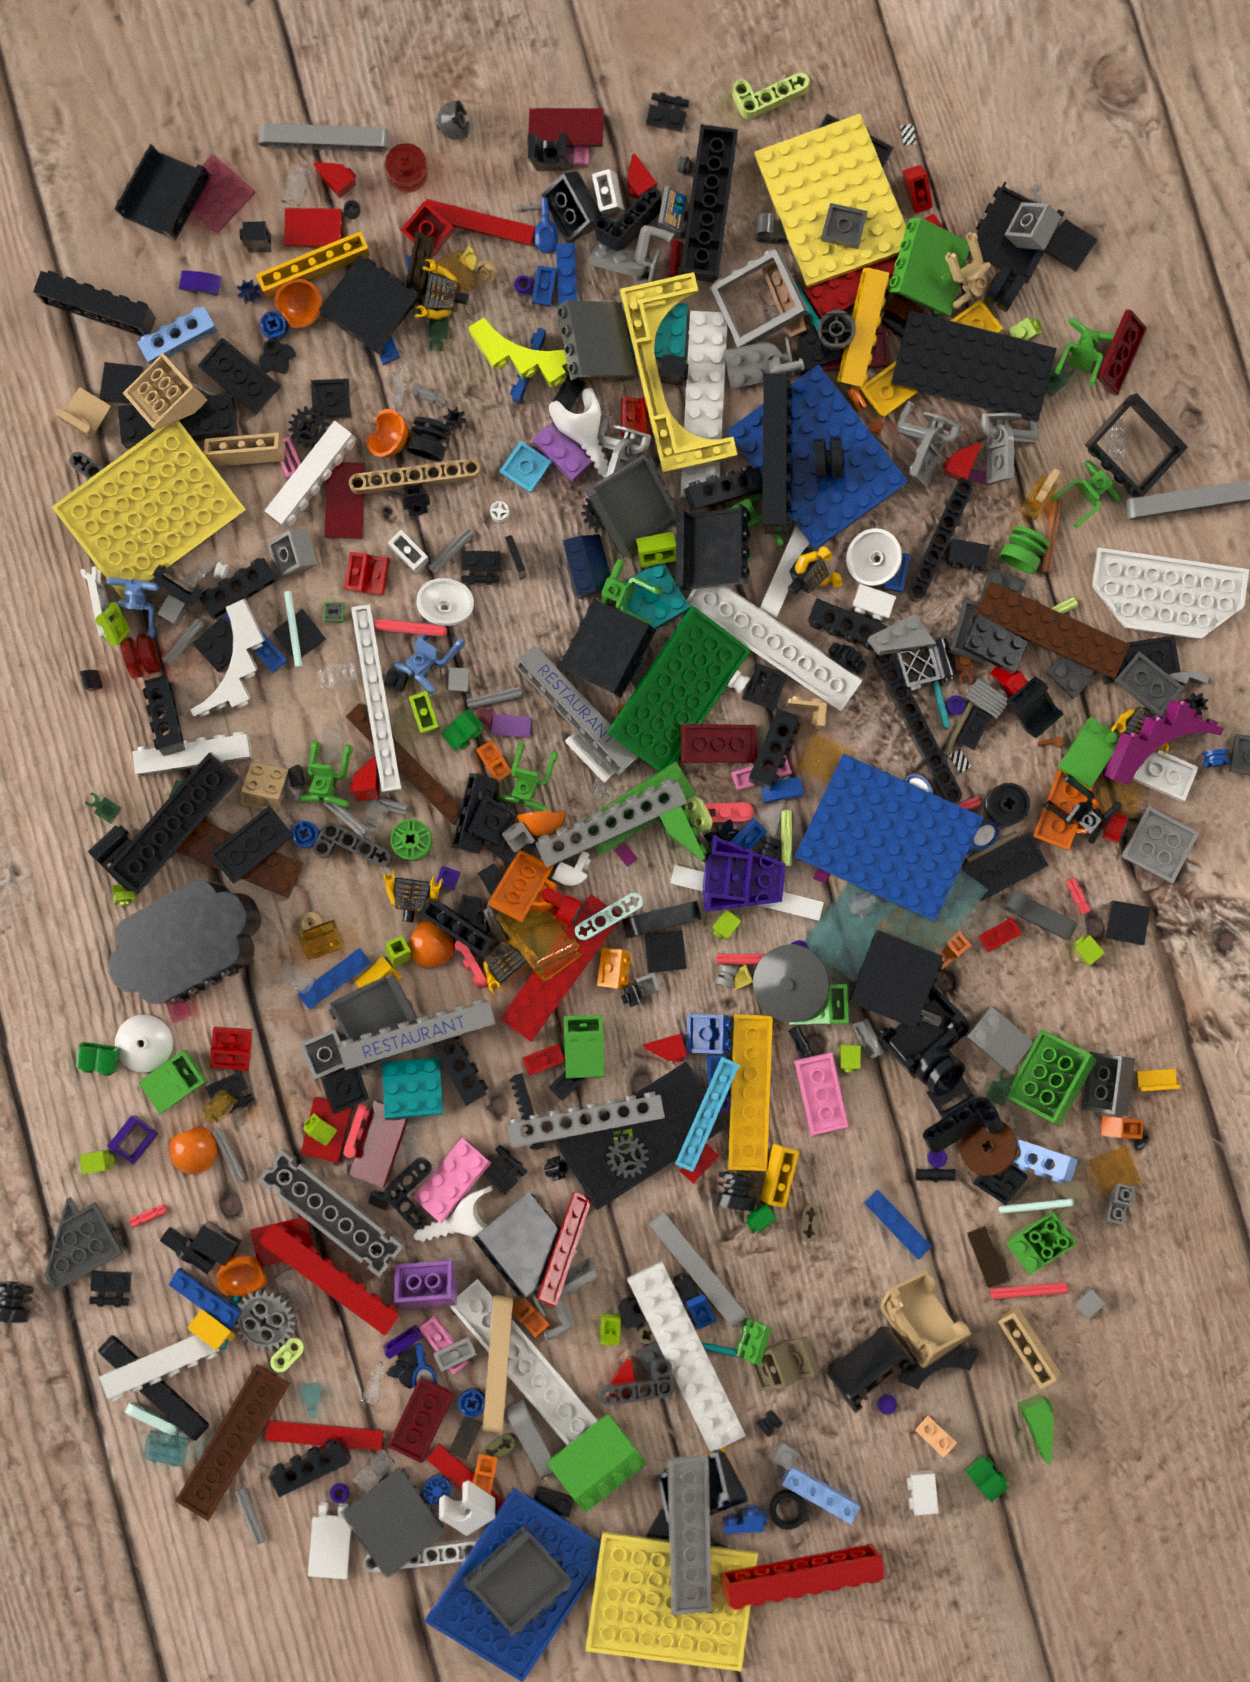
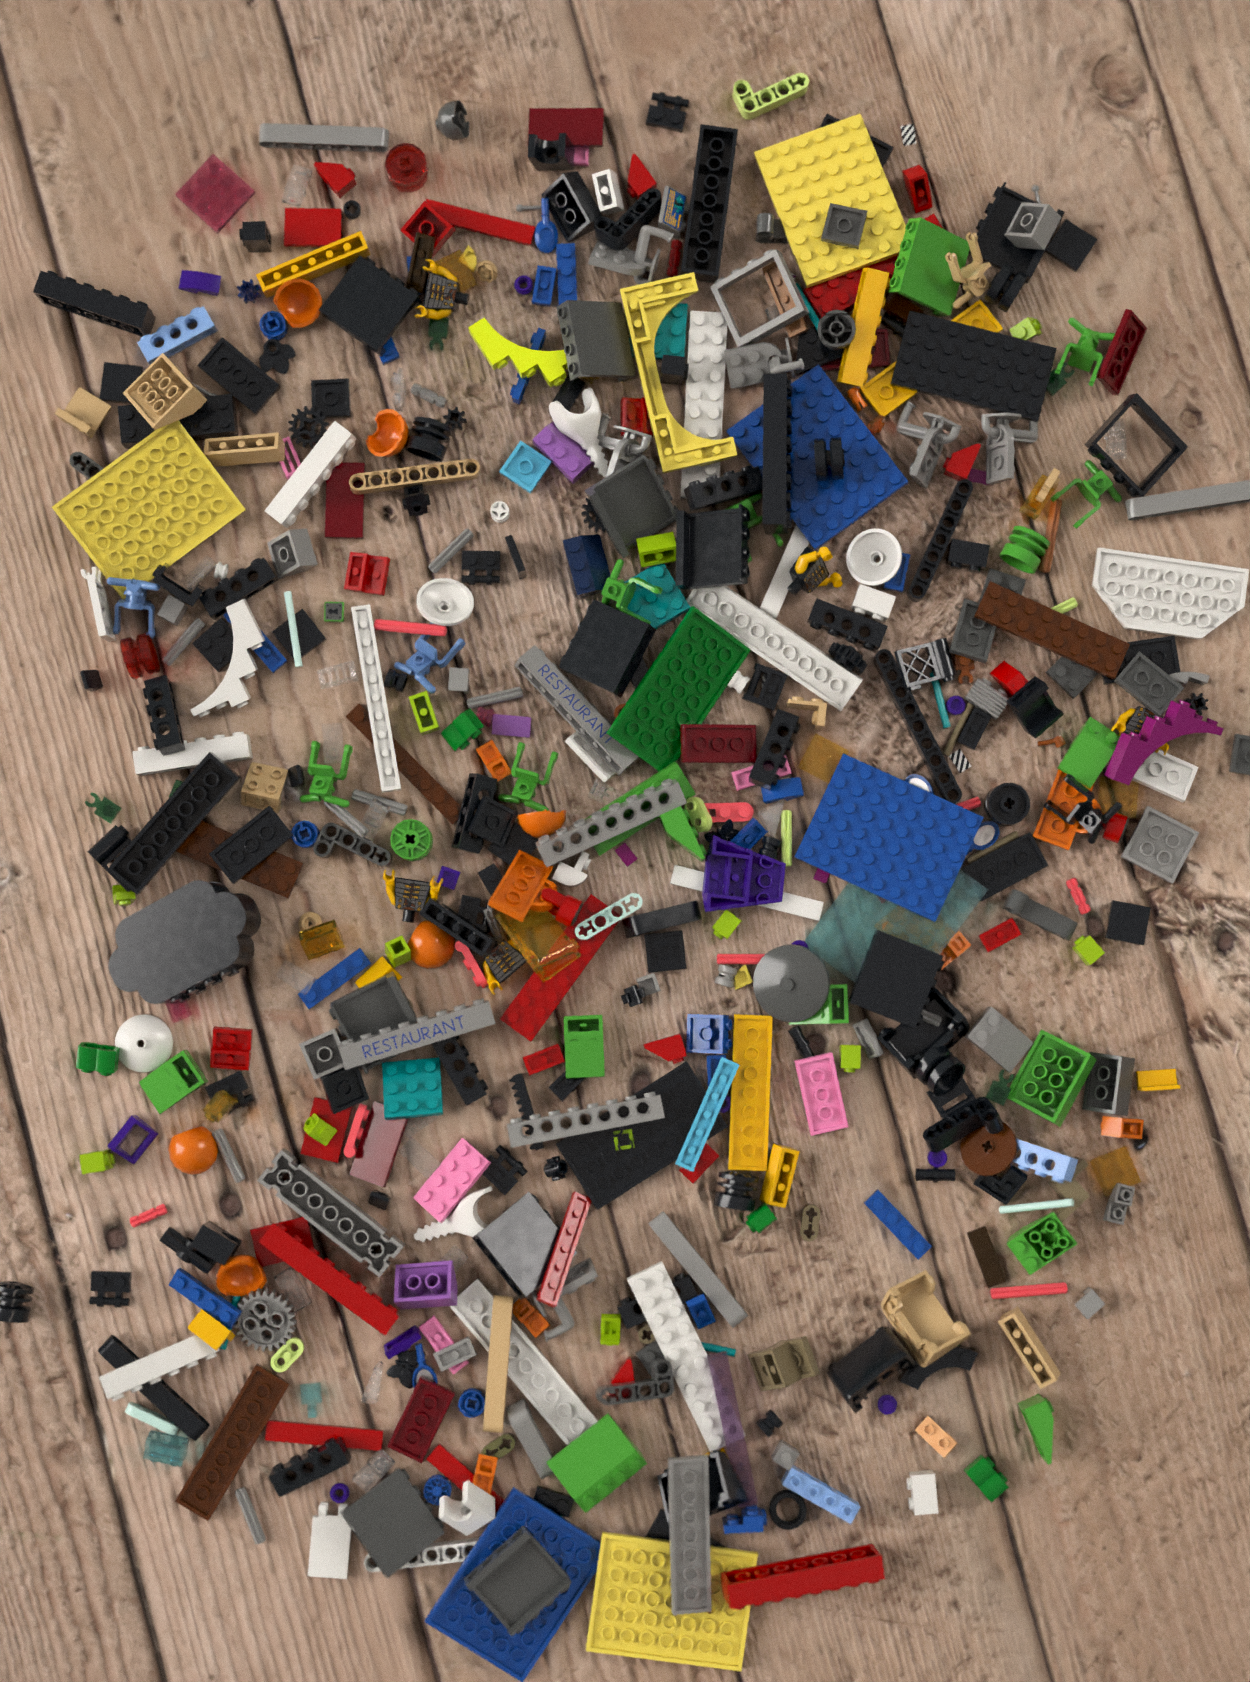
dark grey wing [45,1197,124,1292] -> none
lime plate [95,602,131,647] -> none
black panel [114,144,212,241] -> none
red slope [350,757,380,802] -> none
black beam [383,1157,432,1230] -> none
white brick [388,530,429,574] -> none
clear smoke tile [449,1416,483,1459] -> none
light grey panel [502,823,535,852] -> none
light orange bracket [597,948,631,989] -> none
dark grey gear [607,1135,649,1178] -> none
dark grey plate [677,156,692,175] -> none
bright green plate [736,1318,772,1366] -> none
clear head [847,890,877,919] -> none
light grey wing [867,615,936,655] -> none
black plate [962,614,1029,674] -> none
blue wheel [1201,749,1231,768] -> none
none -> clear purple tile [707,1351,758,1508]

